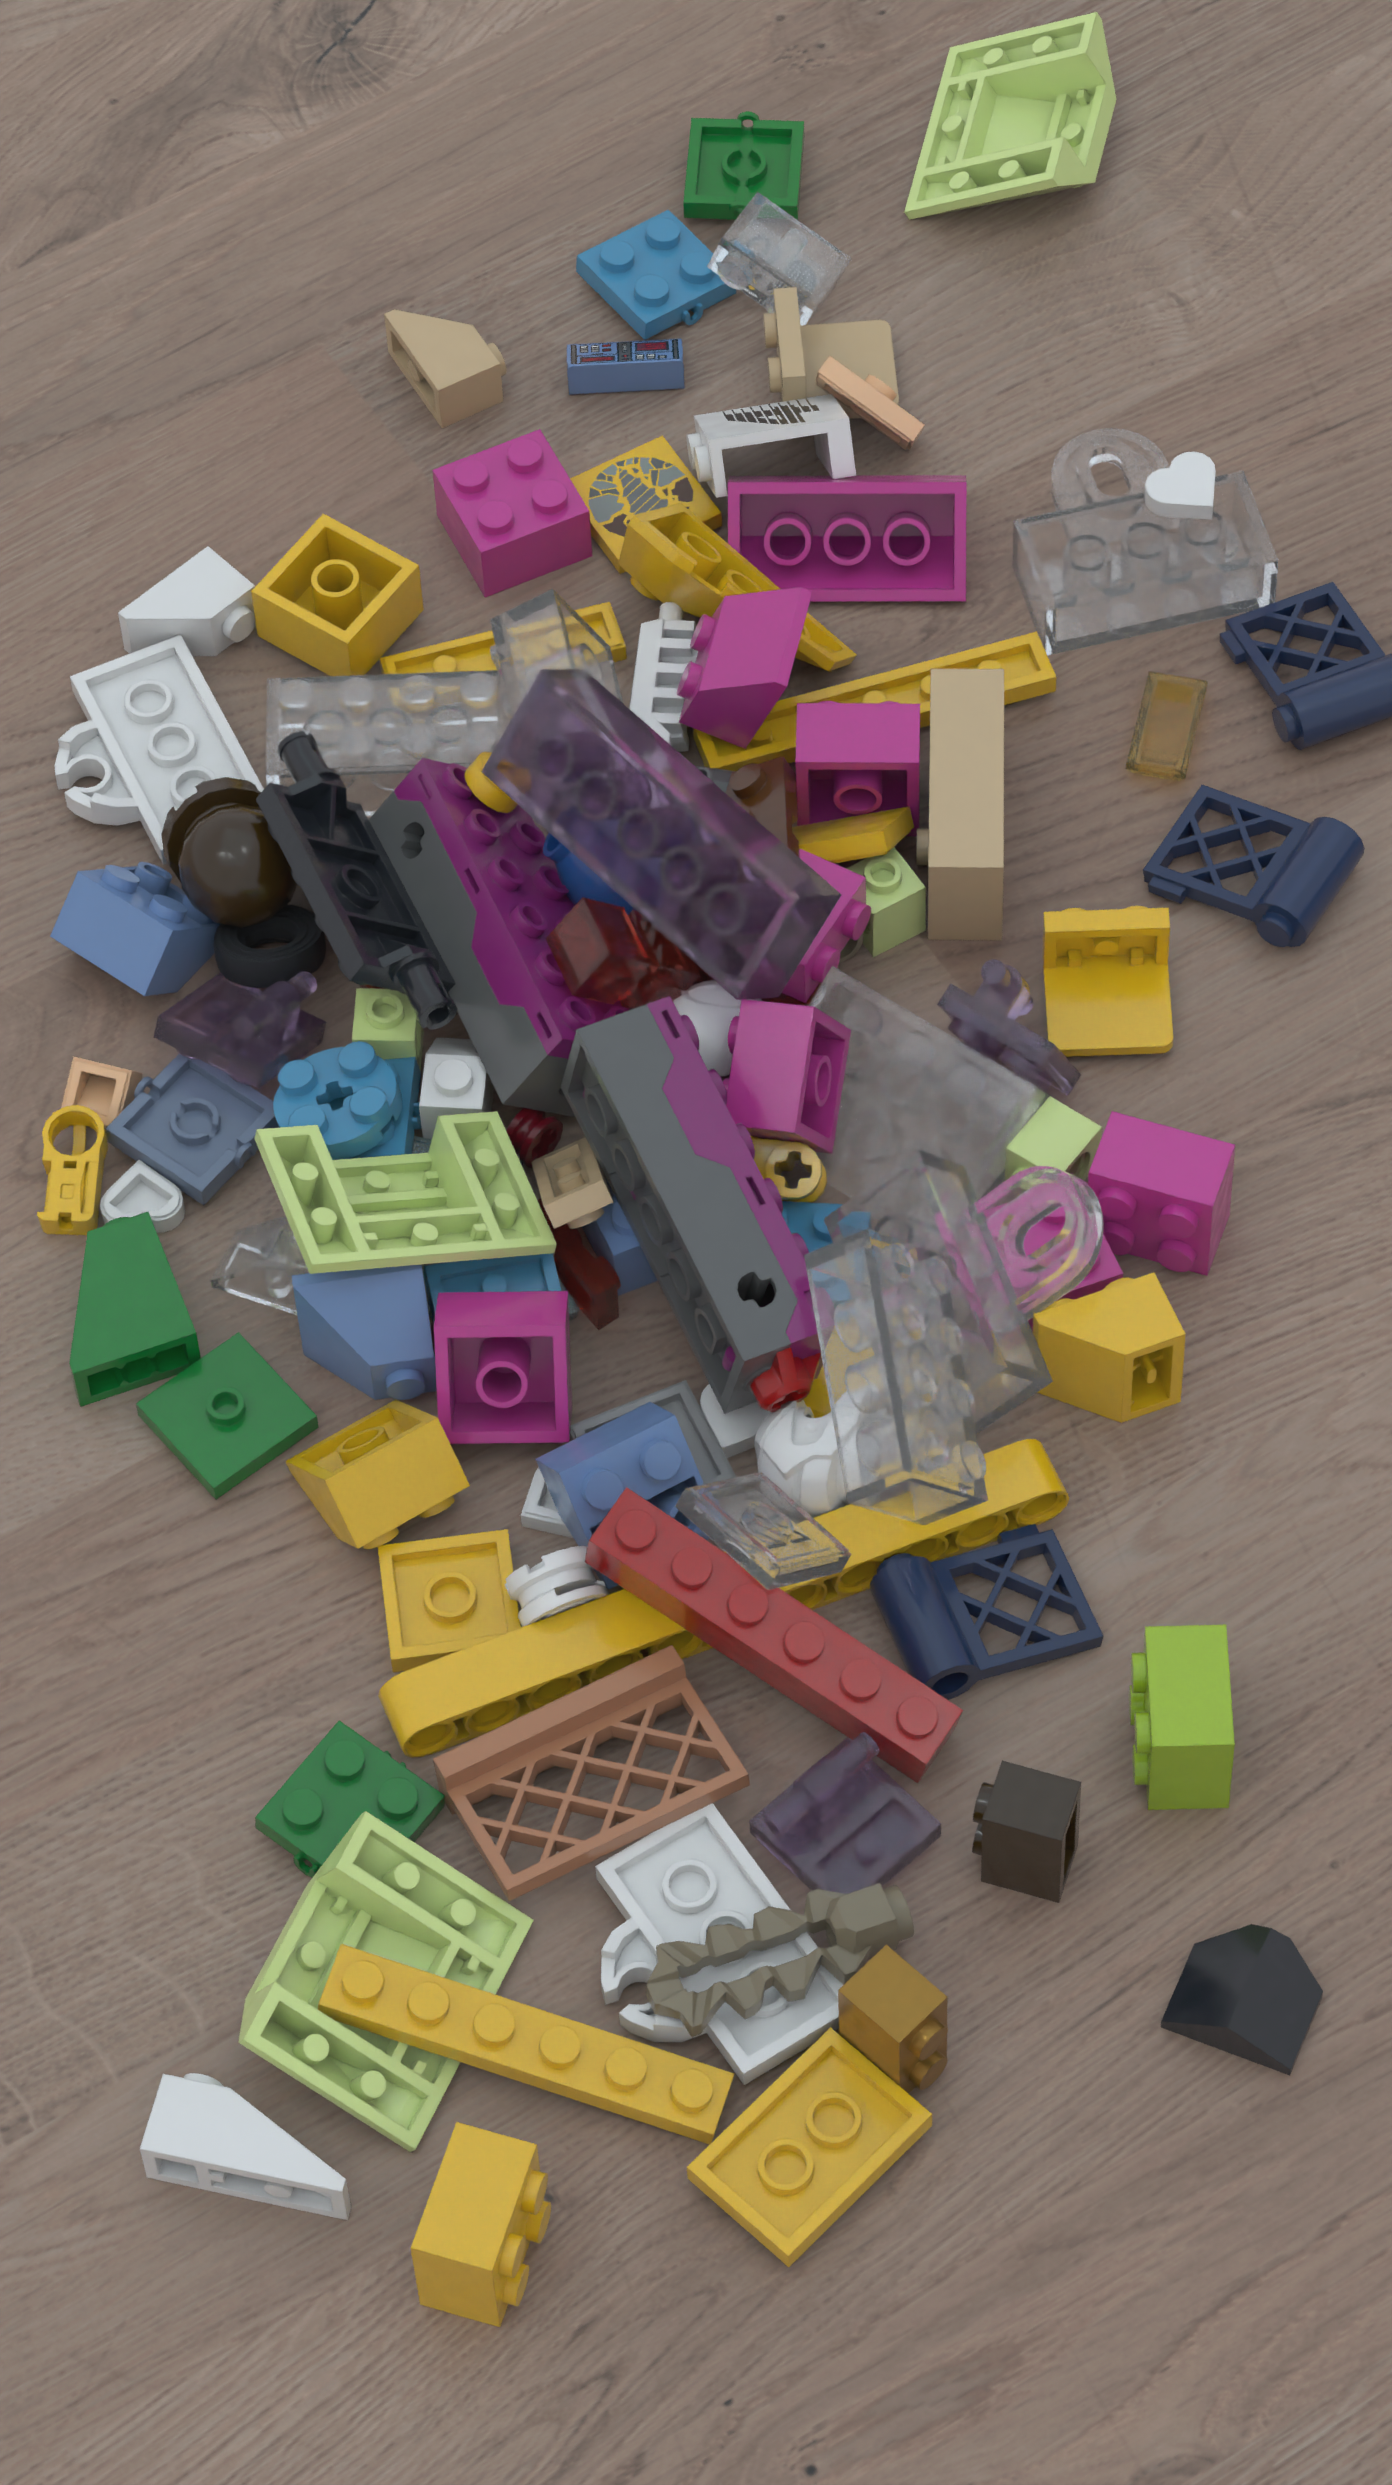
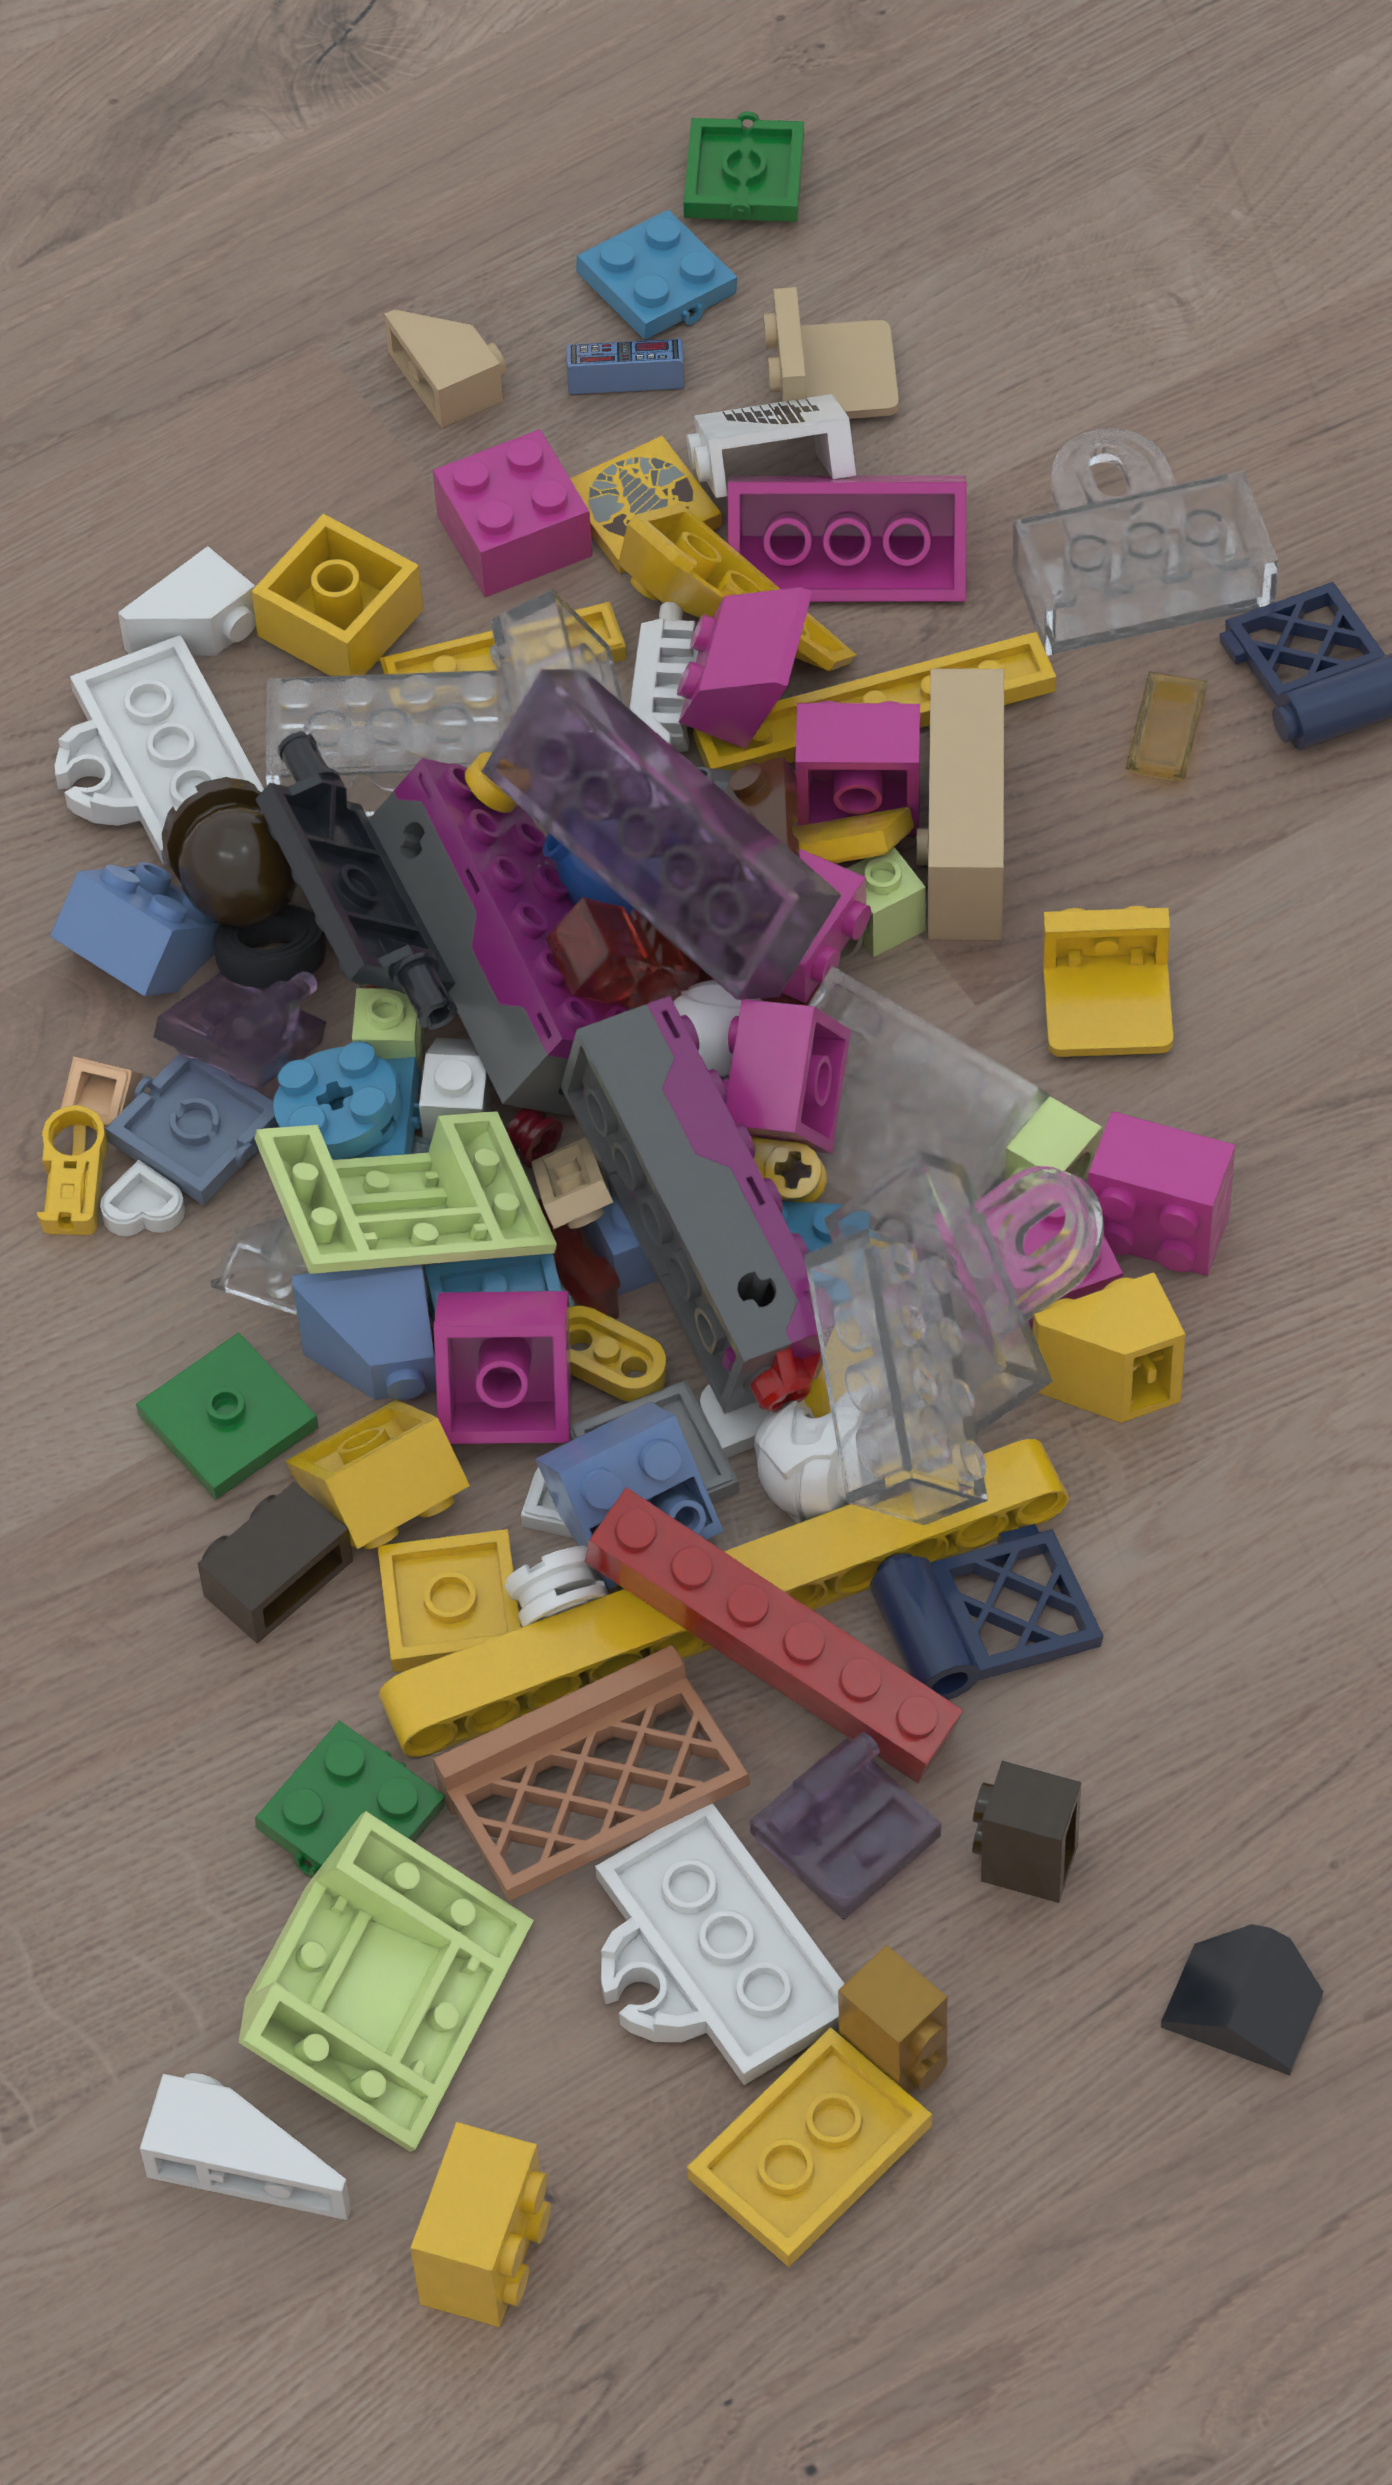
green slope [69,1212,201,1407] -> none
yellow plate [318,1944,735,2145] -> none
dark tan sword [646,1883,914,2037] -> none
clear tile [675,1472,852,1590] -> none
clear brick [707,192,852,325] -> none
light nougat plate [815,356,925,450] -> none
yellowish green slope [904,12,1117,220] -> none
clear purple plate [937,959,1081,1096] -> none
lime brick [1129,1624,1235,1810] -> none
dark blue piece [1143,785,1365,947] -> none
white tile [1144,451,1216,520] -> none
none -> dark brown piece [197,1481,353,1644]
none -> yellow plate [569,1306,667,1402]

